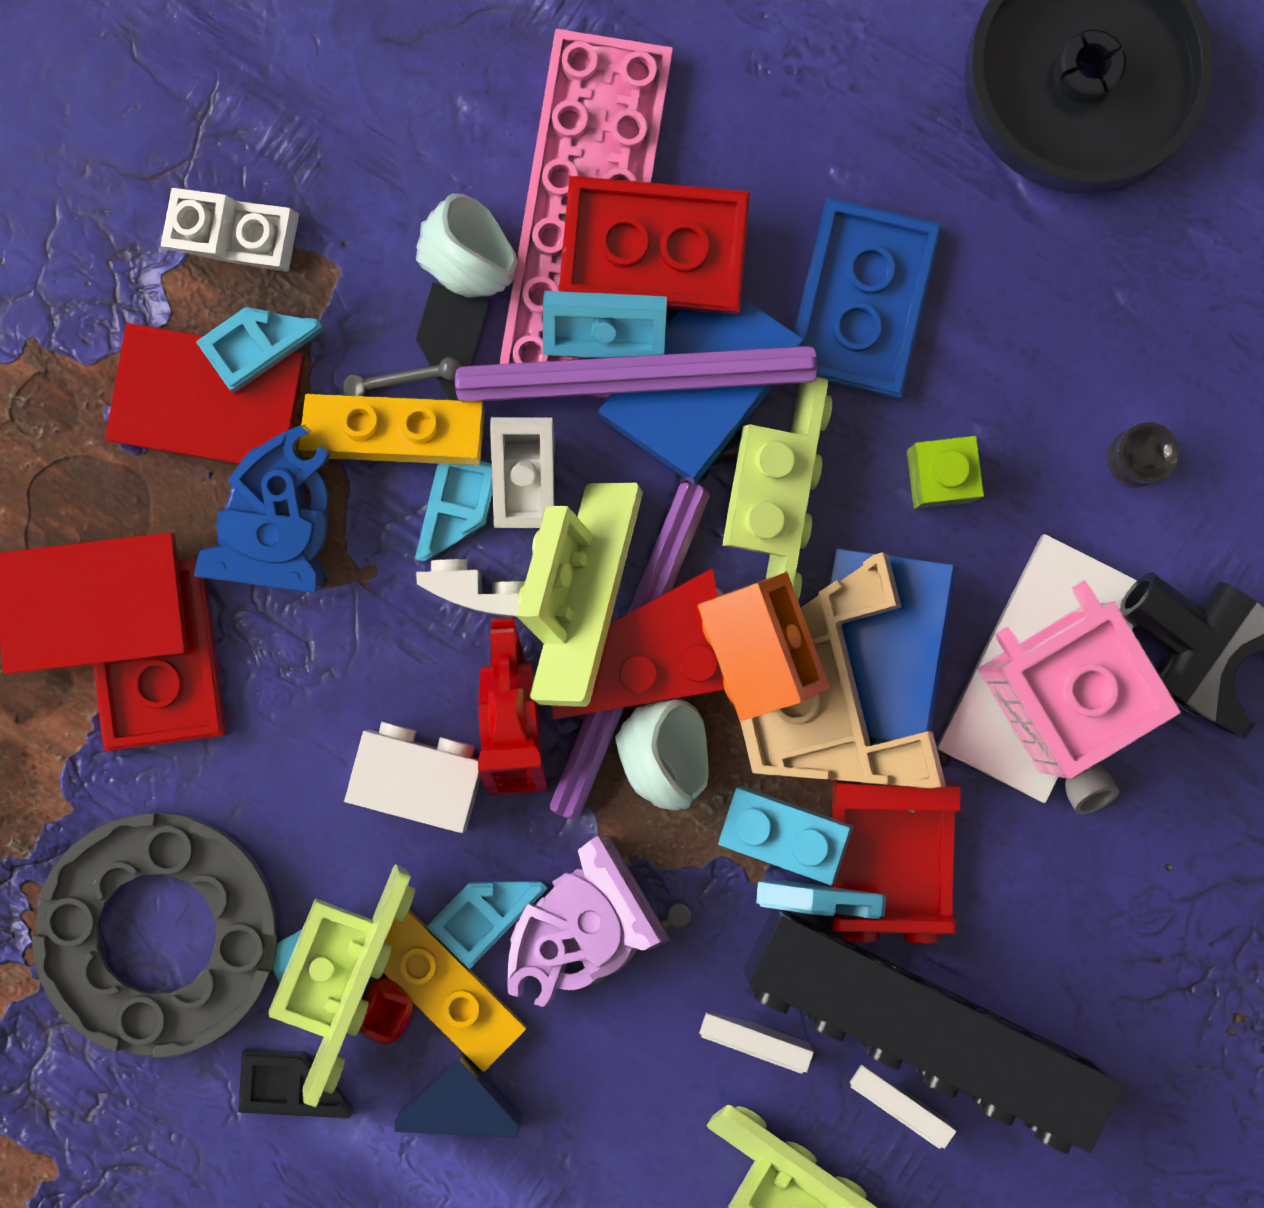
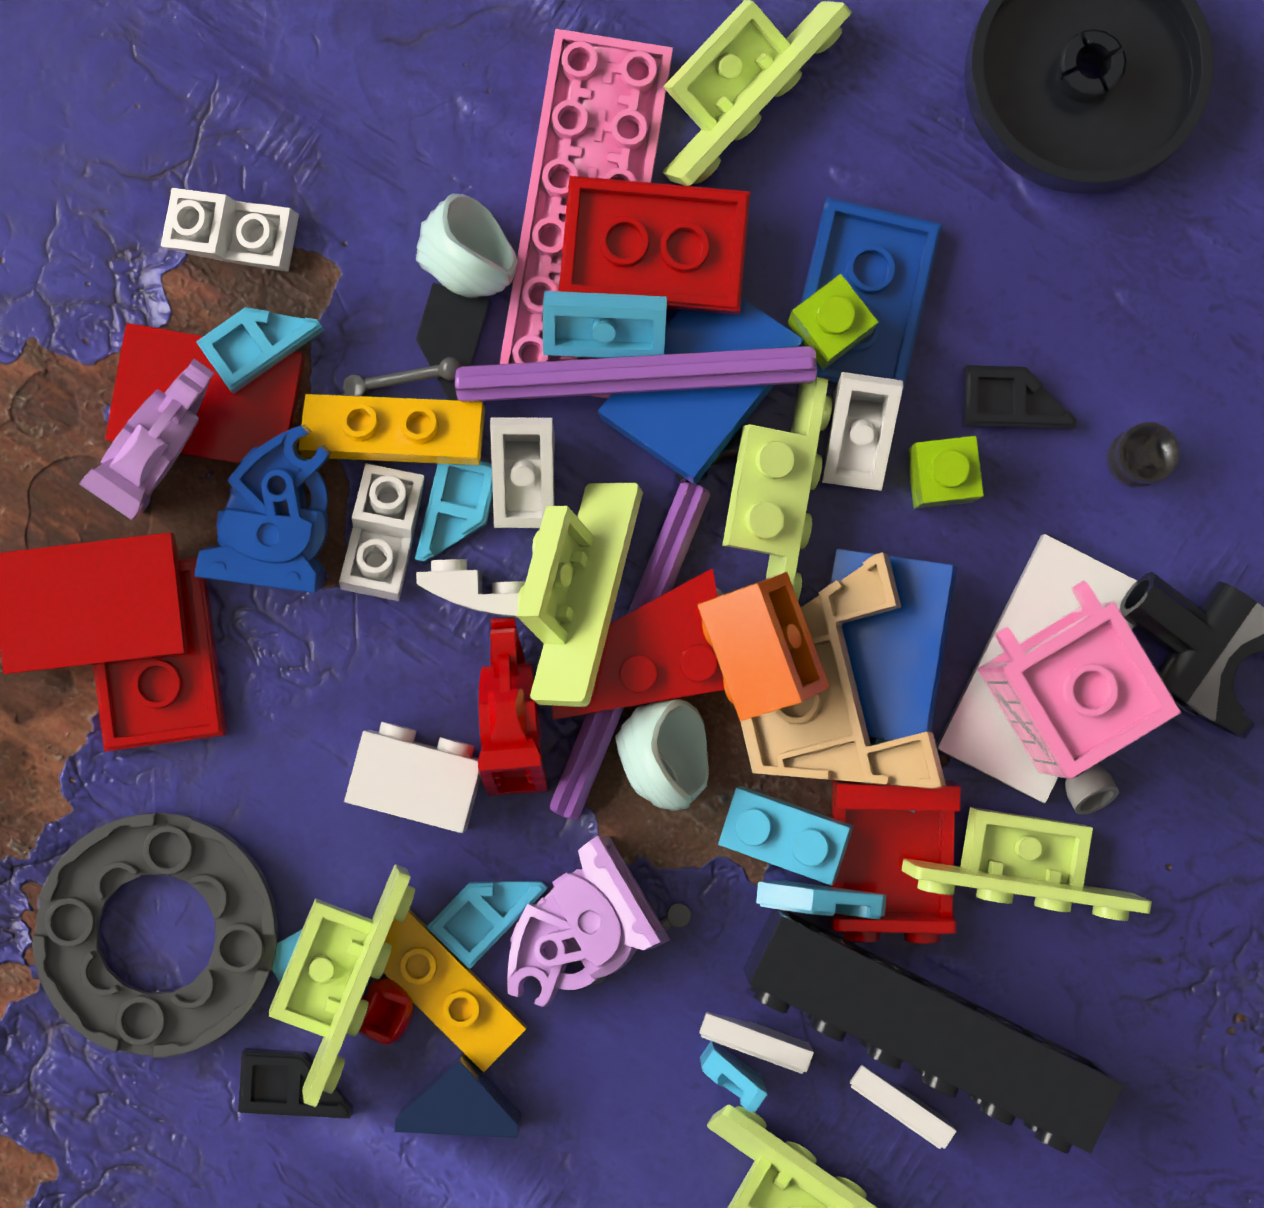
none -> lavender piece [79,359,214,520]
none -> white slope [339,463,425,601]
none -> yellowish green bracket [663,0,852,186]
none -> medium azure tile [700,1041,767,1113]
none -> lime brick [787,274,878,370]
none -> white slope [822,372,903,491]
none -> yellowish green bracket [901,807,1152,921]
none -> black tile [962,365,1076,430]

